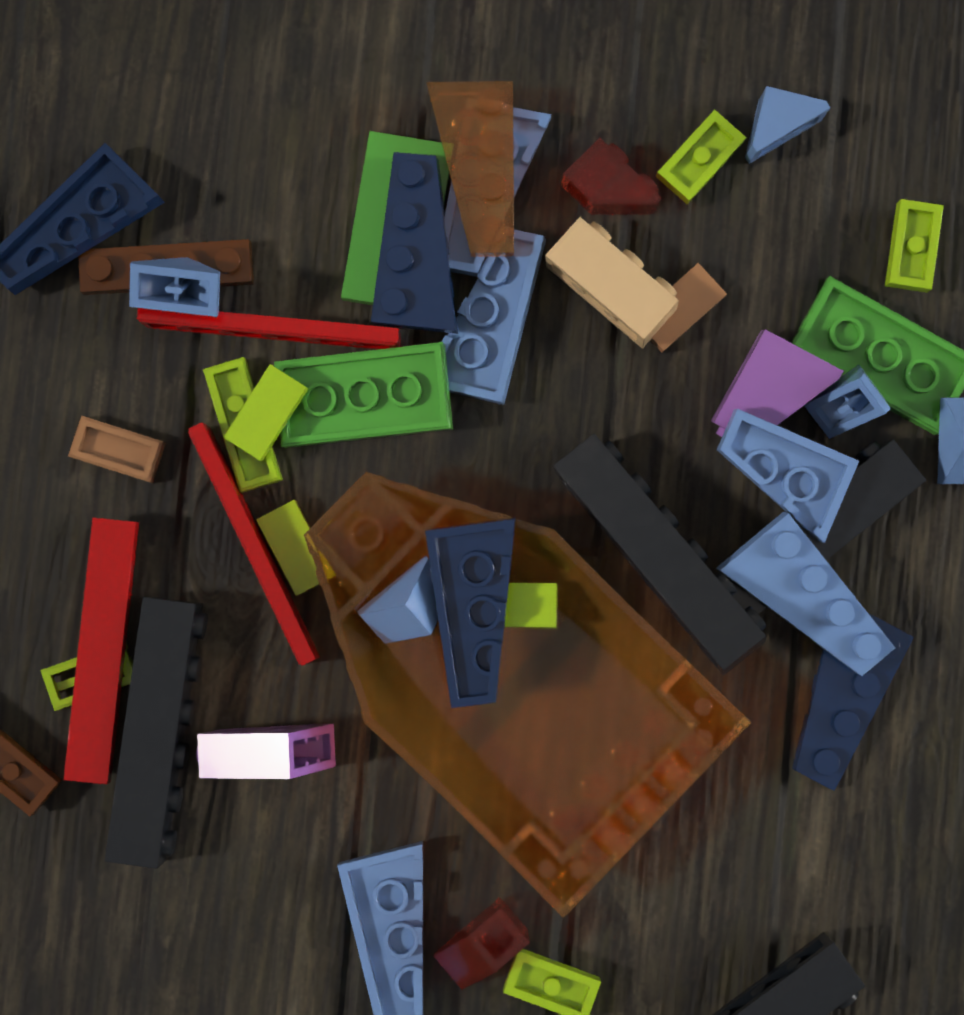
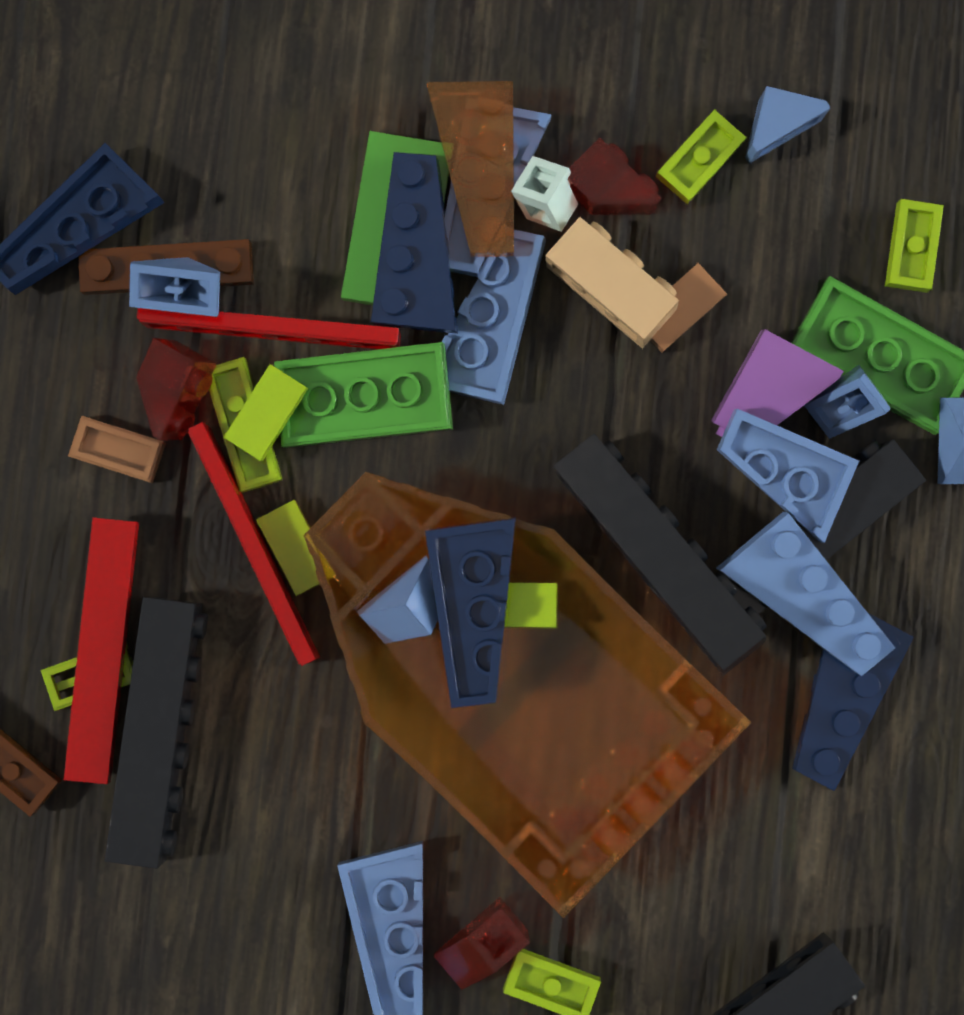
slope [196,724,336,779] -> none
none -> clear red slope [136,338,216,440]
none -> light aqua brick [511,156,578,232]

